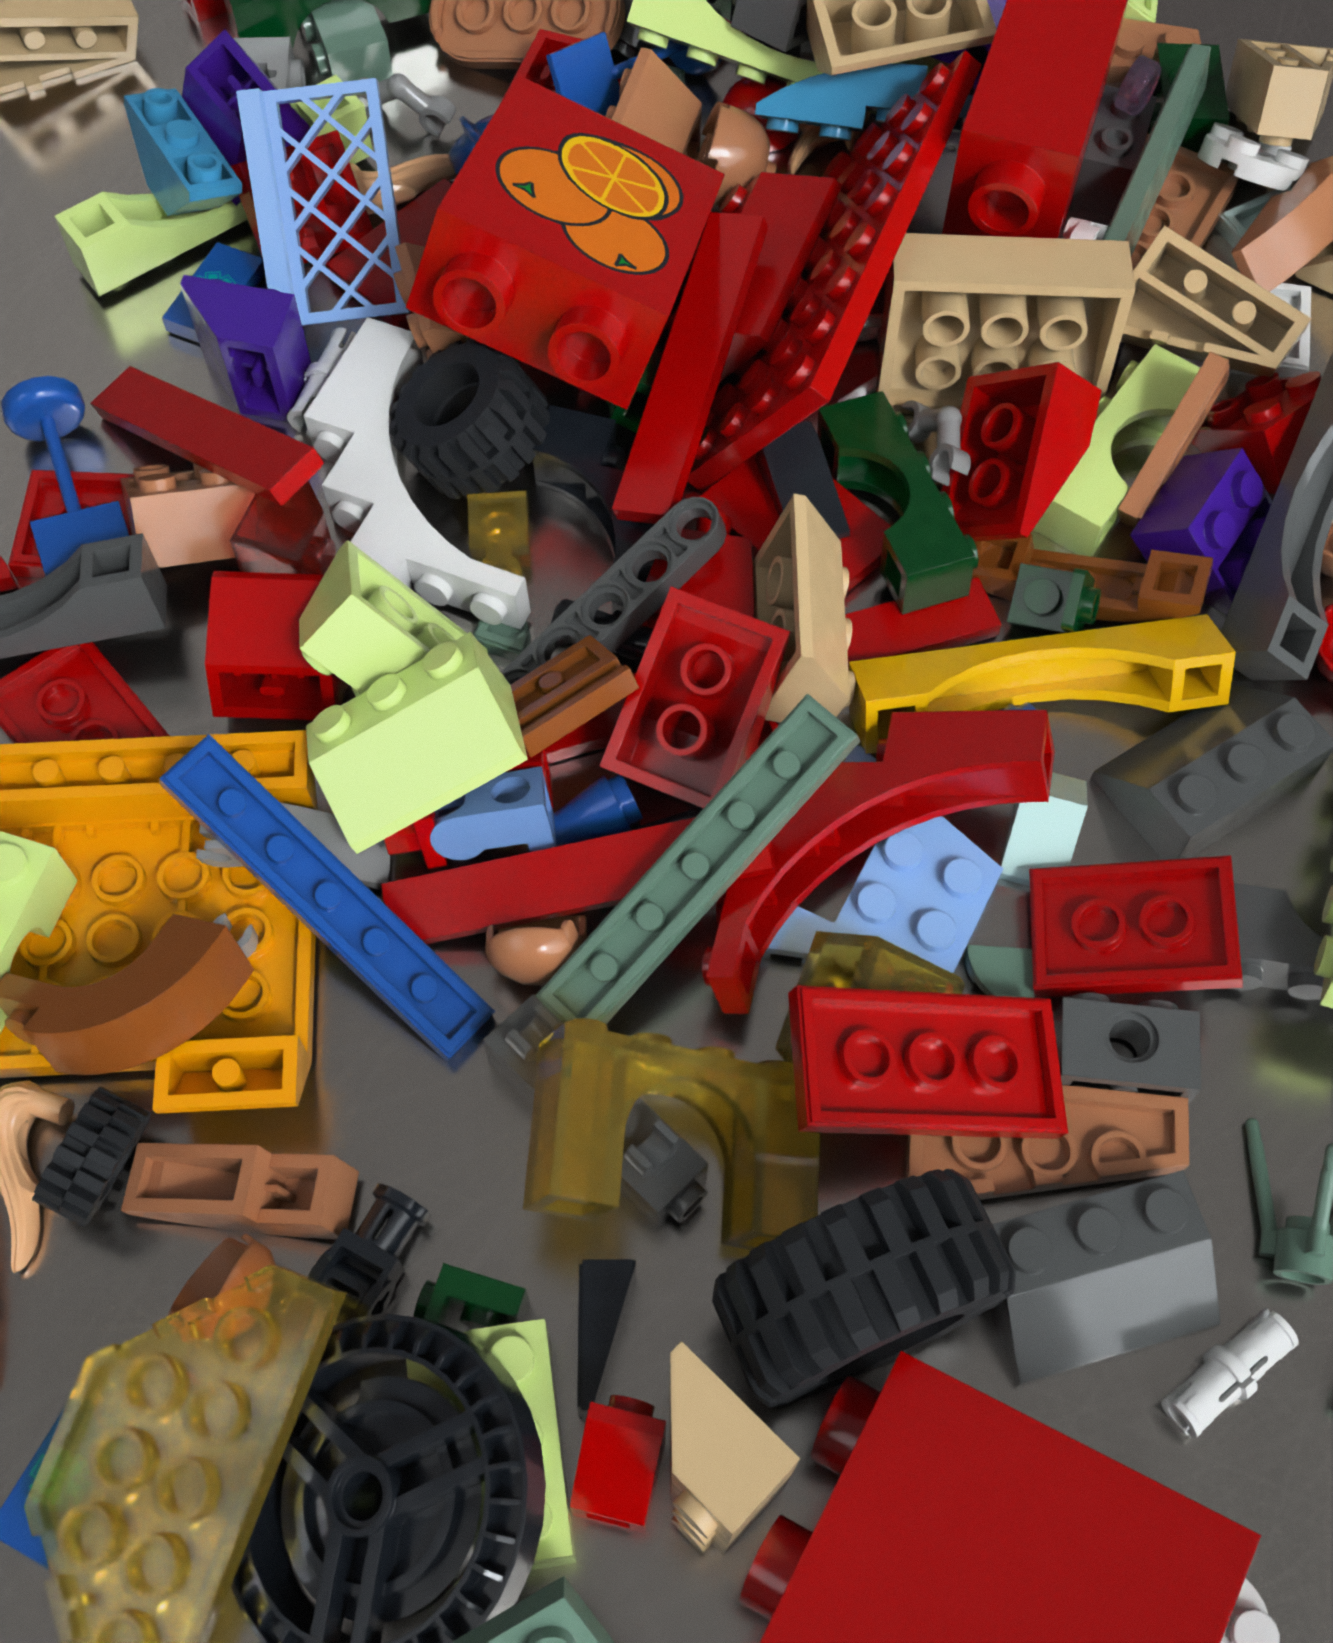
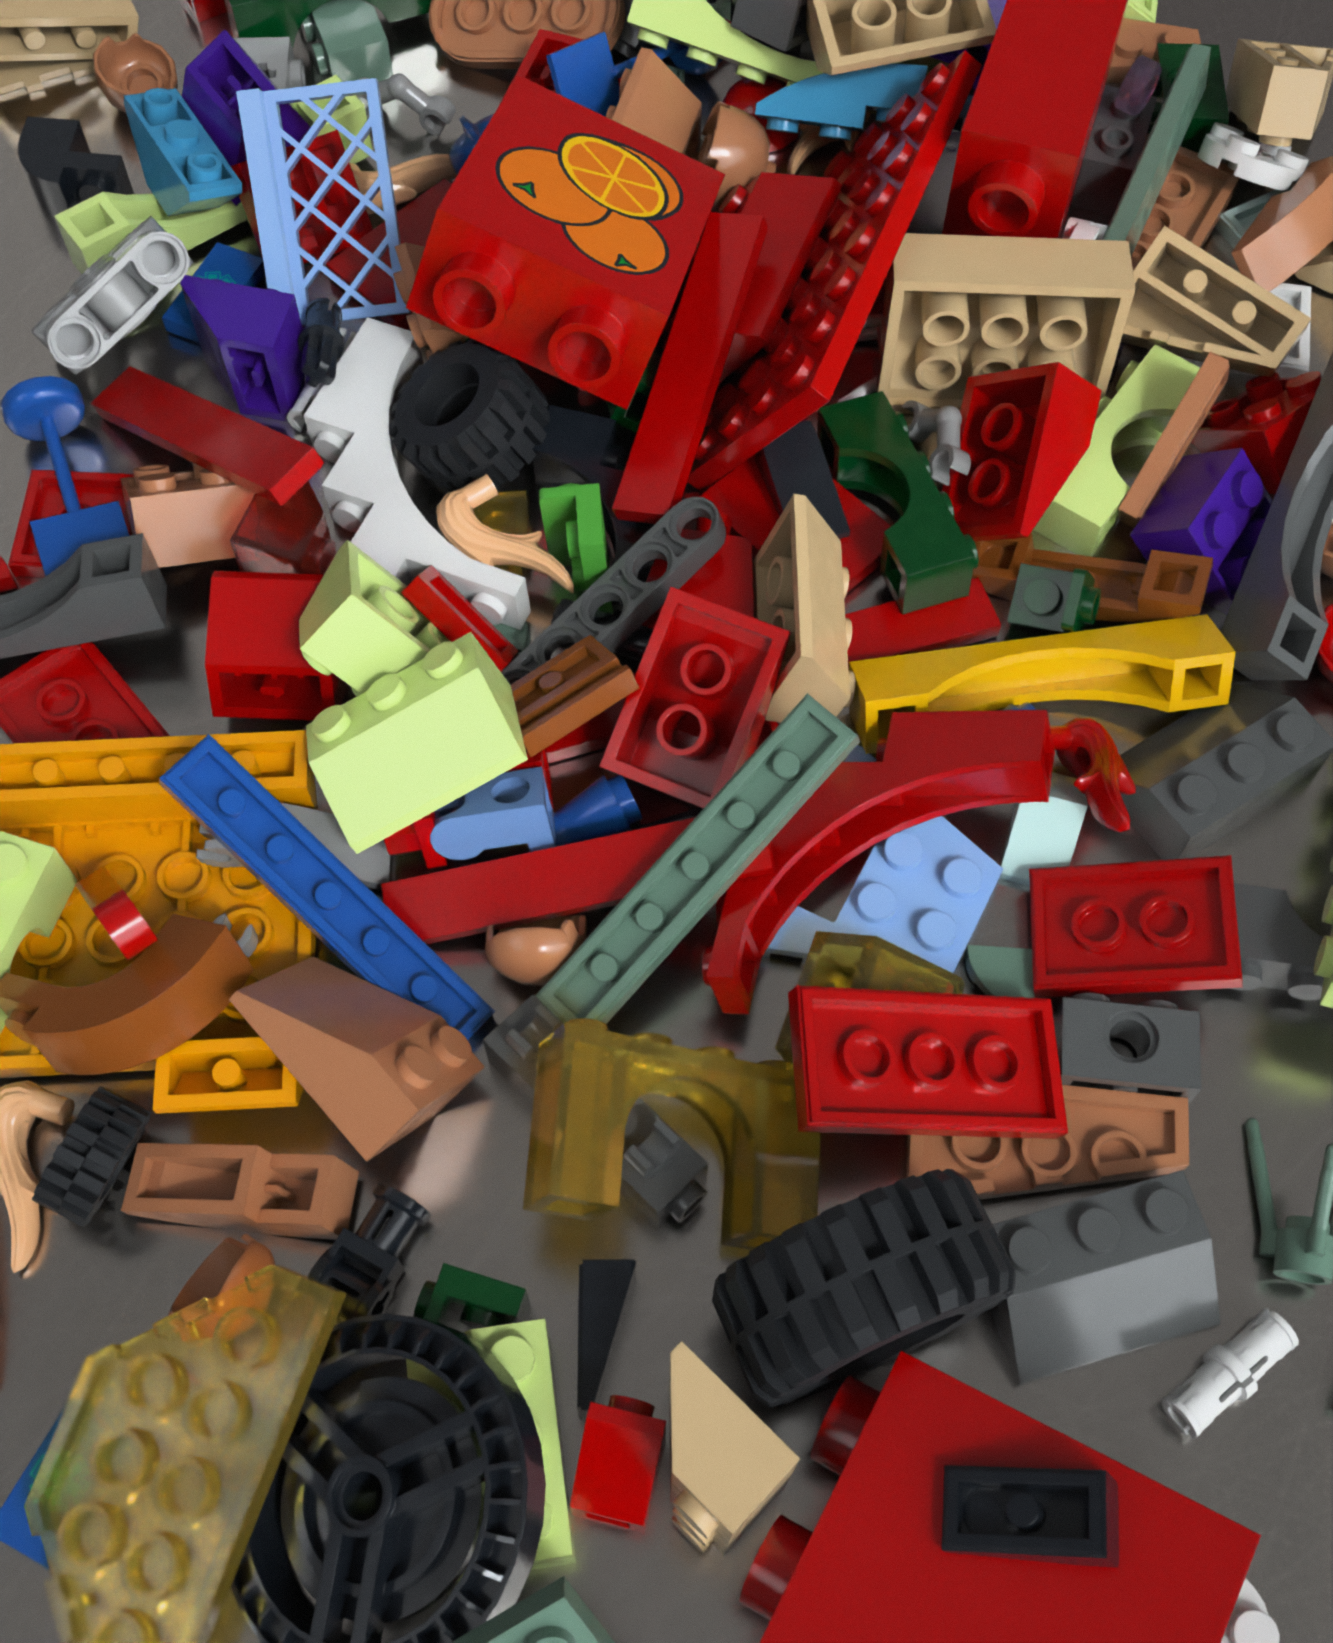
none -> black brick [17,116,134,218]
none -> light grey connector [30,216,193,375]
none -> red beam [75,866,158,960]
none -> nougat hair [93,33,178,113]
none -> nougat slope [228,957,485,1162]
none -> black axle [298,298,344,388]
none -> red tile [401,565,519,672]
none -> light nougat piece [436,474,574,594]
none -> bright green bracket [539,483,613,613]
none -> black slope [942,1465,1119,1567]
none -> red piece [1050,718,1136,832]

